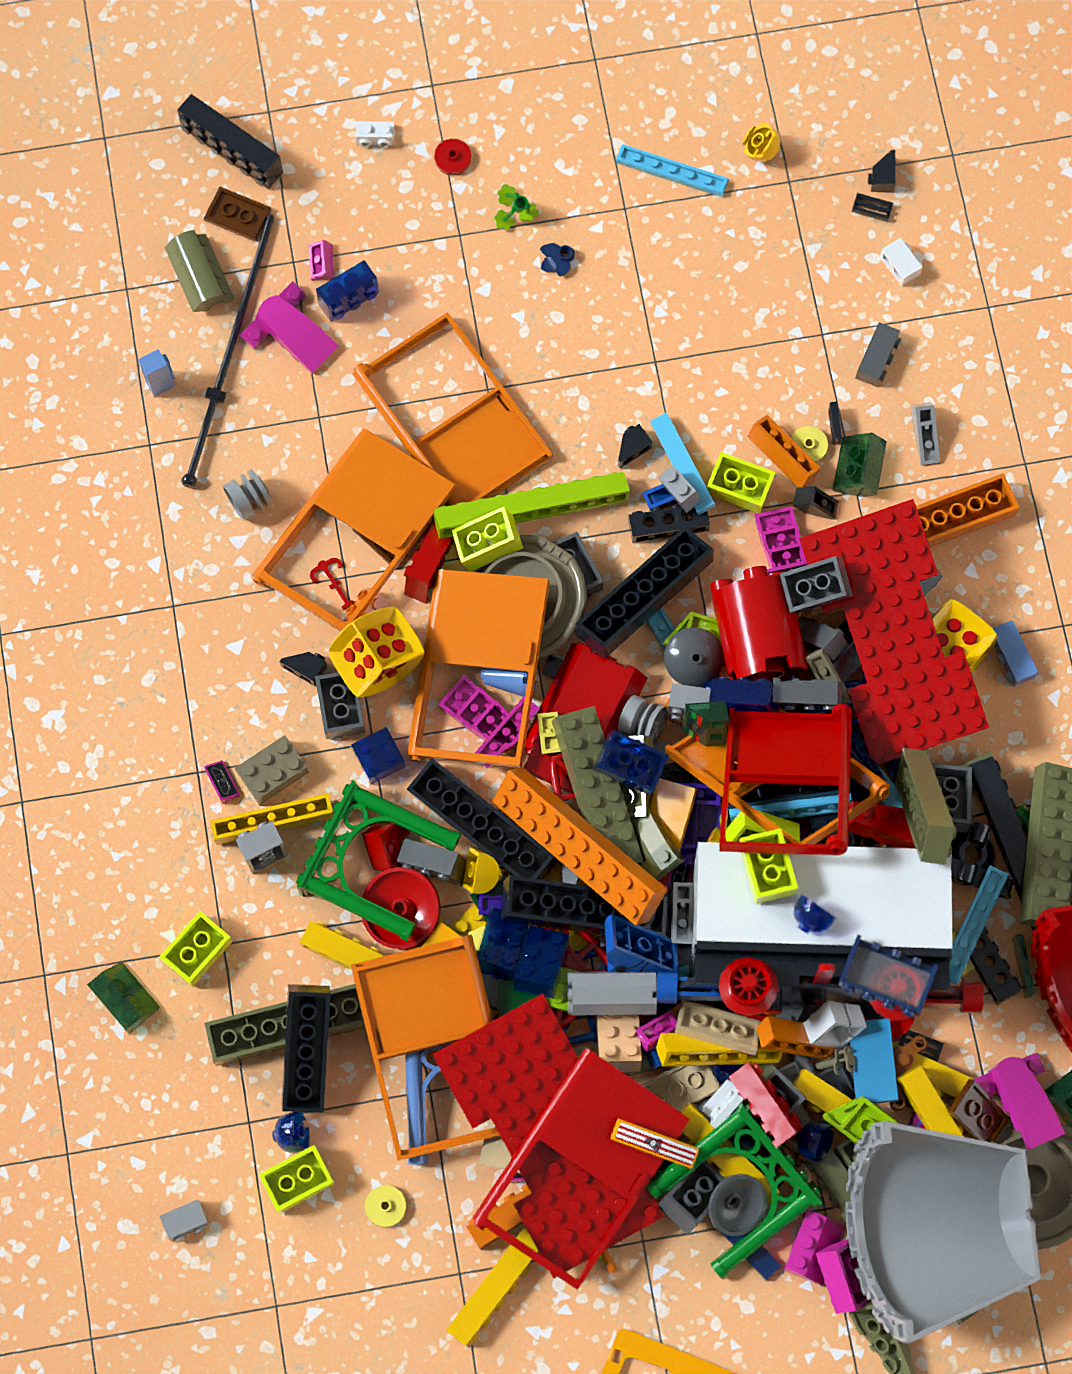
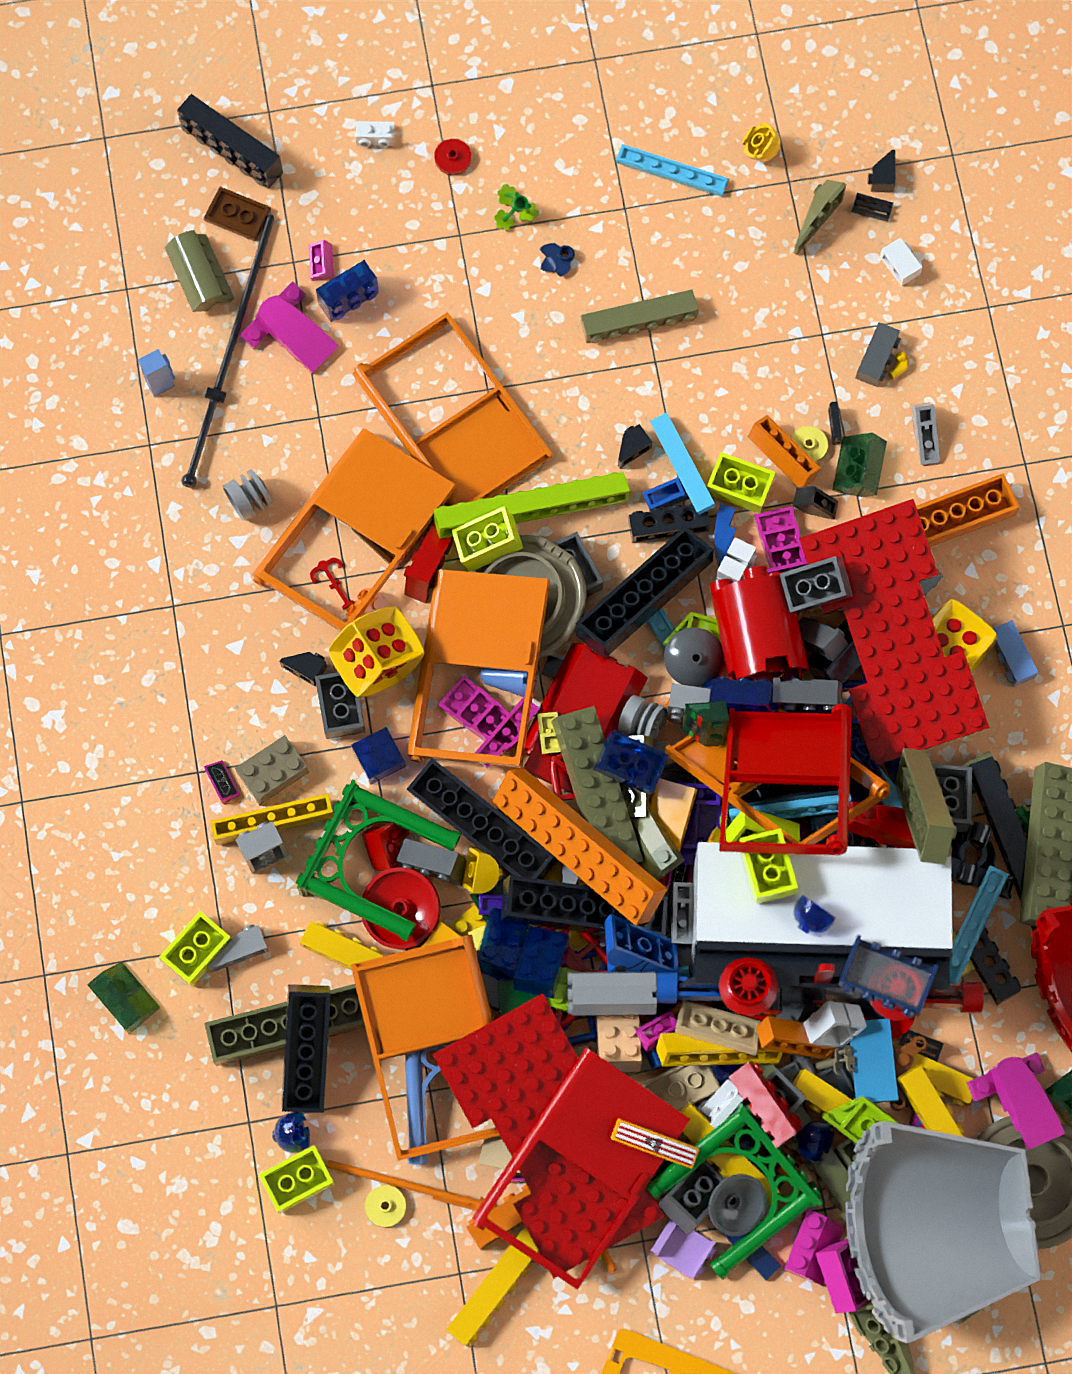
light grey brick [159,1199,209,1243] -> none
light grey brick [658,465,702,513] -> none
dark tan tile [805,648,851,704] -> none
reddish brown tile [948,1078,1010,1143] -> none
clear green tile [1012,934,1035,999] -> none
none -> light grey slope [208,924,268,973]
none -> orange bar [327,1160,485,1211]
none -> olive brick [581,289,698,343]
none -> lavender panel [650,1219,716,1280]
none -> blue slope [714,504,736,569]
none -> white piece [716,538,757,582]
none -> olive wedge [794,180,847,255]
none -> yellow arm [888,352,908,380]

